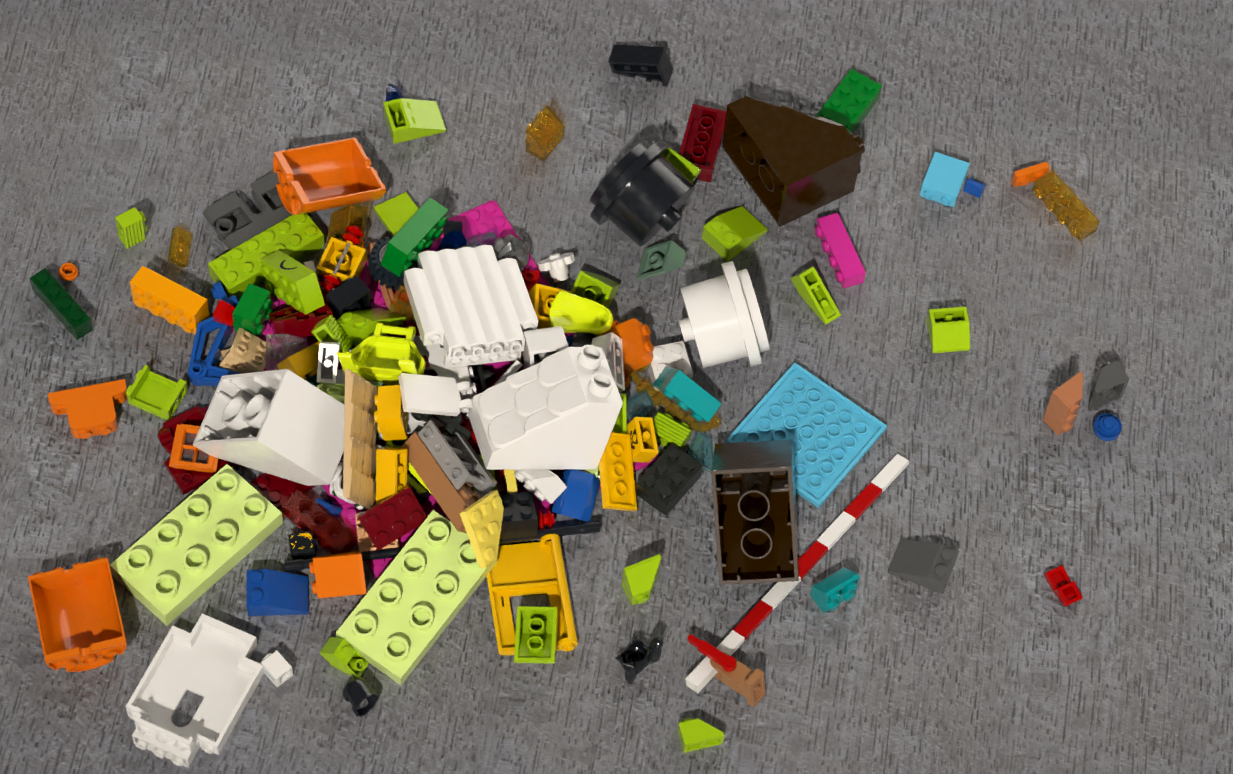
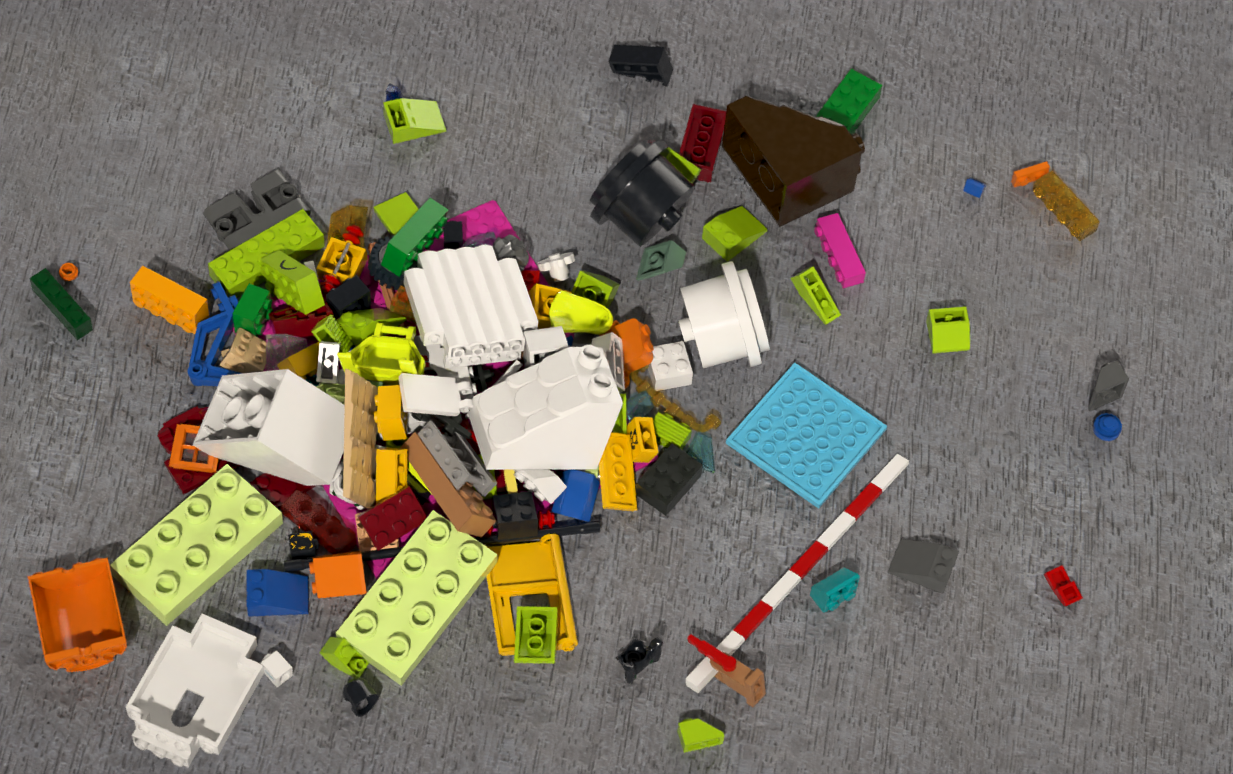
orange brick [47,379,128,439] -> none
lime brick [115,207,148,249] -> none
lime panel [126,365,188,420] -> none
clear yellow plate [168,226,192,268] -> none
red slope [213,300,235,327] -> none
orange cylinder [273,137,386,215] -> none
blue slope [316,498,342,521] -> none
clear blue brick [437,230,467,252] -> none
light yellow plate [460,490,504,569] -> none
clear yellow slope [525,106,565,161] -> none
lime slope [622,554,661,605] -> none
teal wedge [653,367,722,422] -> none
dark brown slope [711,440,799,585] -> none
medium azure panel [920,152,970,207] -> none
nougat slope [1043,371,1083,436] -> none

